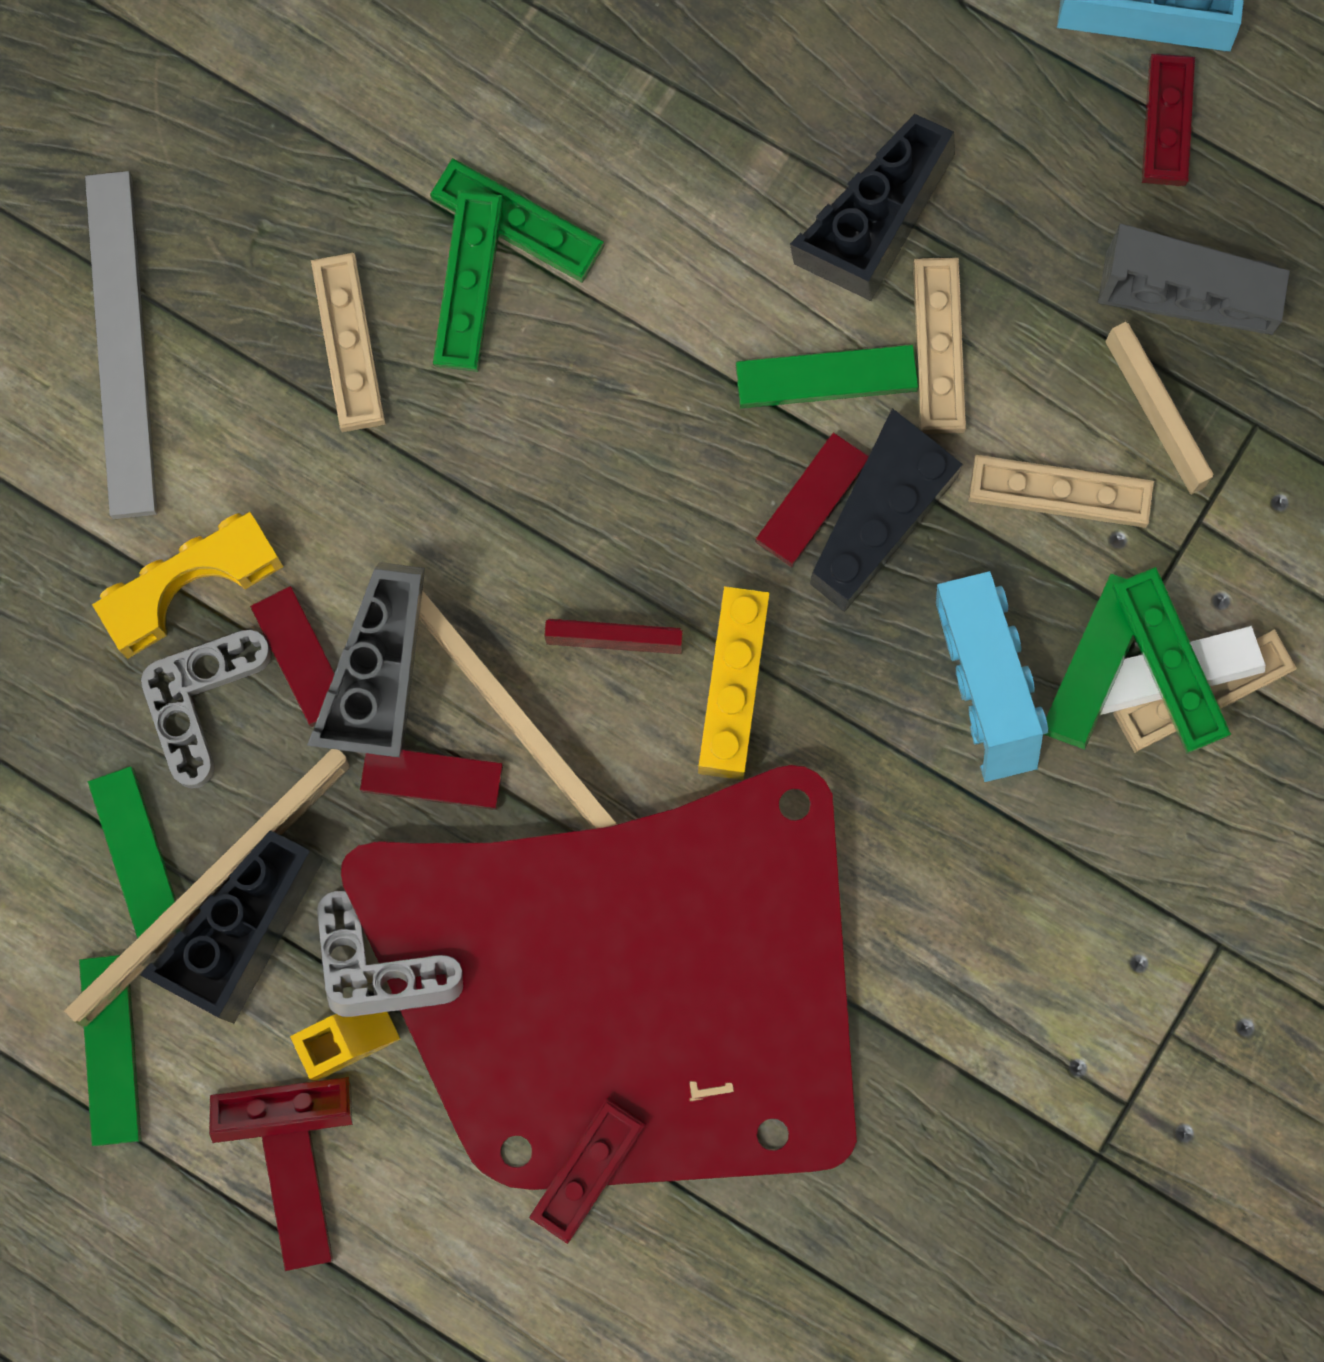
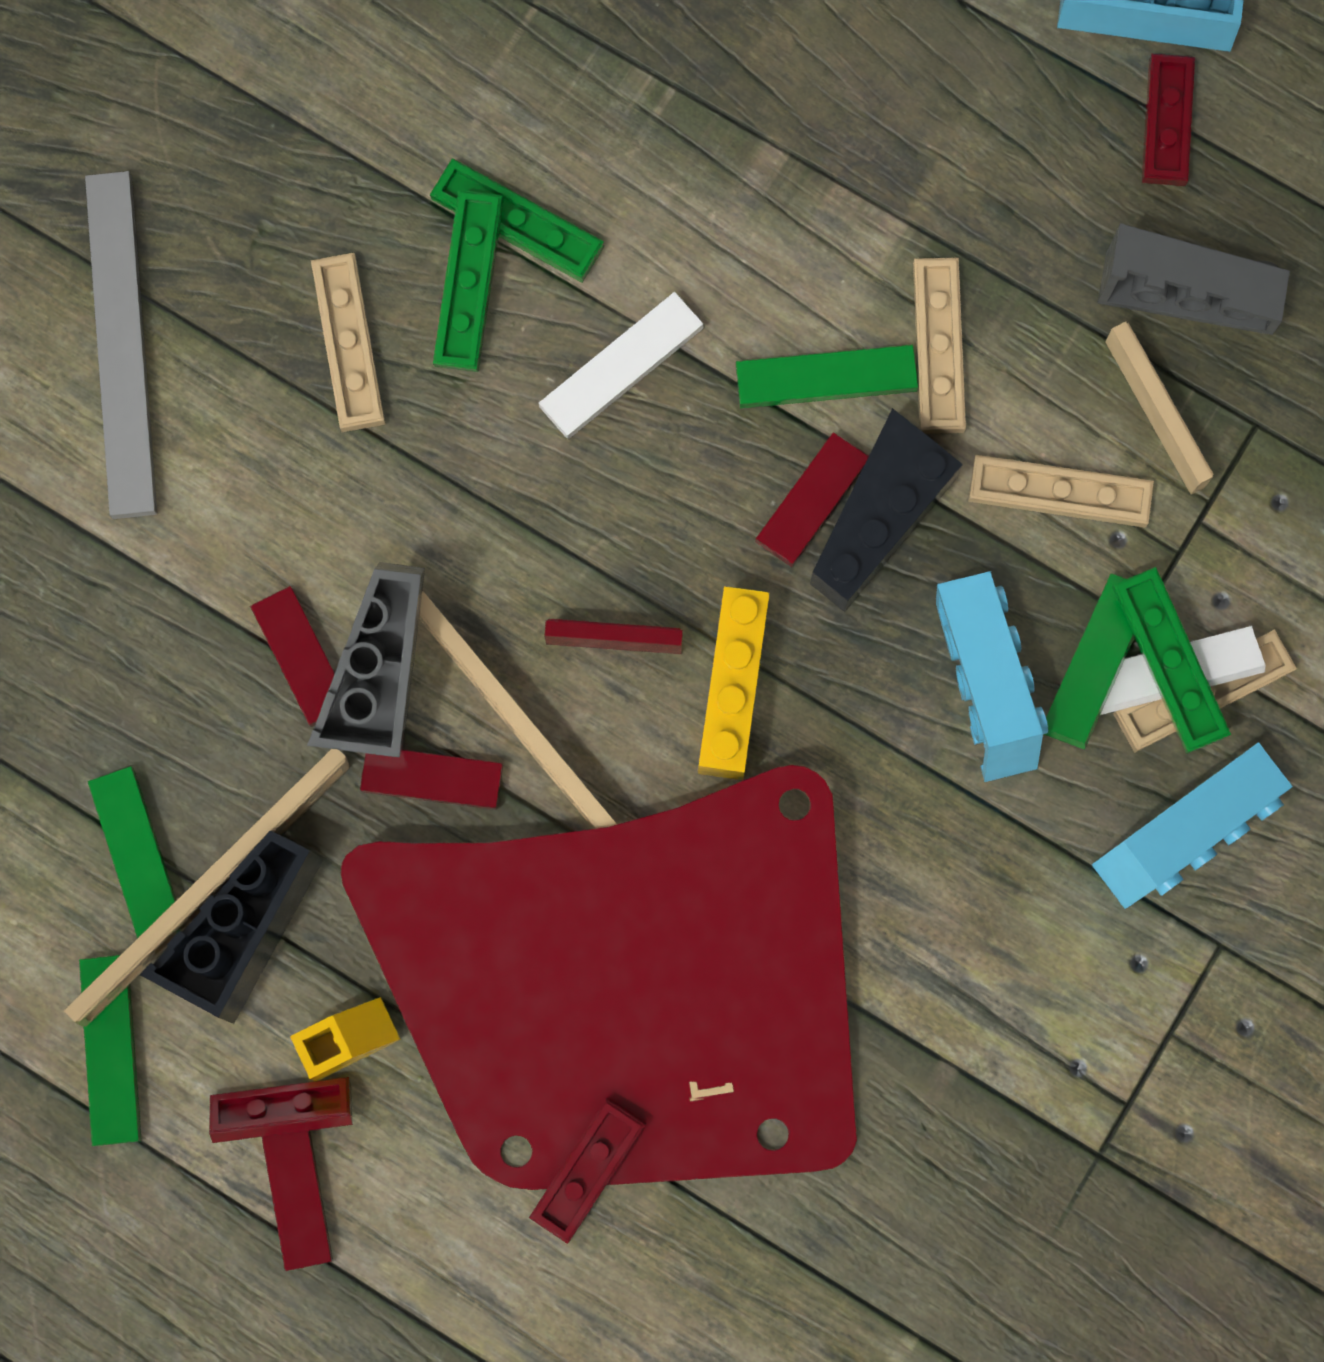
yellow arch [92,512,284,659] -> none
light grey beam [141,630,272,789] -> none
light grey beam [317,891,463,1017] -> none
black wedge [790,113,955,301] -> none
none -> white tile [539,292,703,439]
none -> medium azure wedge [1092,742,1293,909]

